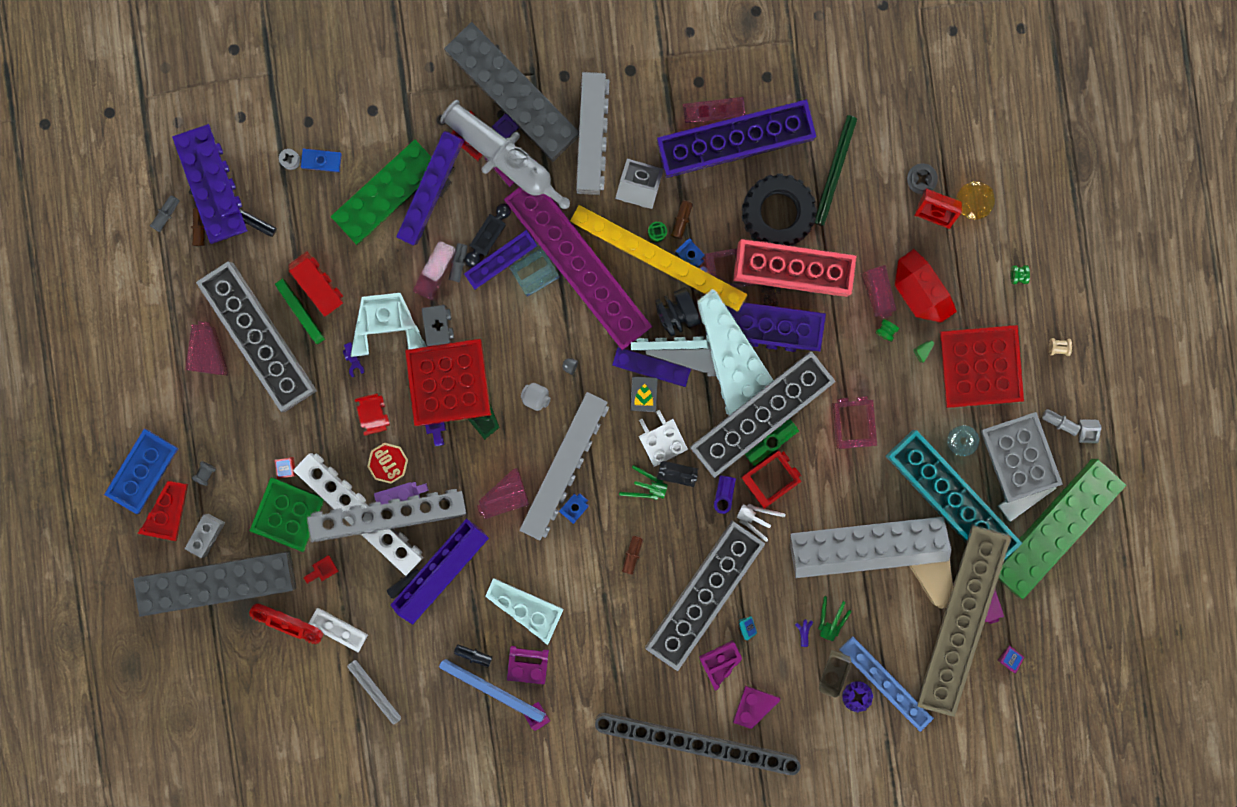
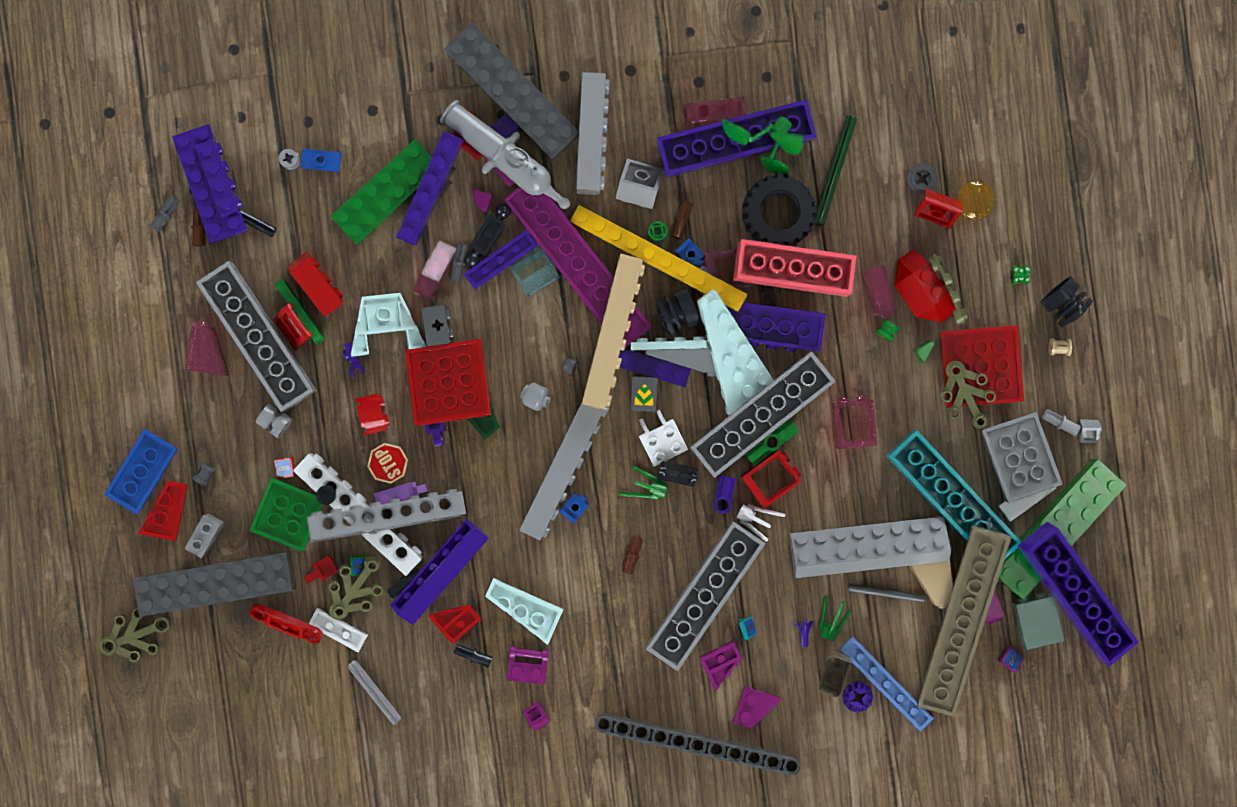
medium blue tile [439,659,546,723] -> none
clear pink slope [477,468,530,519] -> none
clear light blue piece [947,426,979,456] -> none
none -> olive plant [99,608,171,662]
none -> light grey wheel [256,403,293,439]
none -> red plate [273,303,313,351]
none -> black tile [316,485,337,505]
none -> olive plant [328,555,383,620]
none -> slope [350,556,372,576]
none -> red wing [428,604,482,644]
none -> magenta tile [473,189,493,213]
none -> tan brick [581,254,645,410]
none -> green plant [722,117,803,176]
none -> dark grey bar [848,584,925,602]
none -> olive plant [929,253,968,325]
none -> olive plant [940,361,996,429]
none -> sand green brick [1012,592,1064,650]
none -> dark purple brick [1017,522,1139,667]
none -> black wheel [1040,276,1093,327]

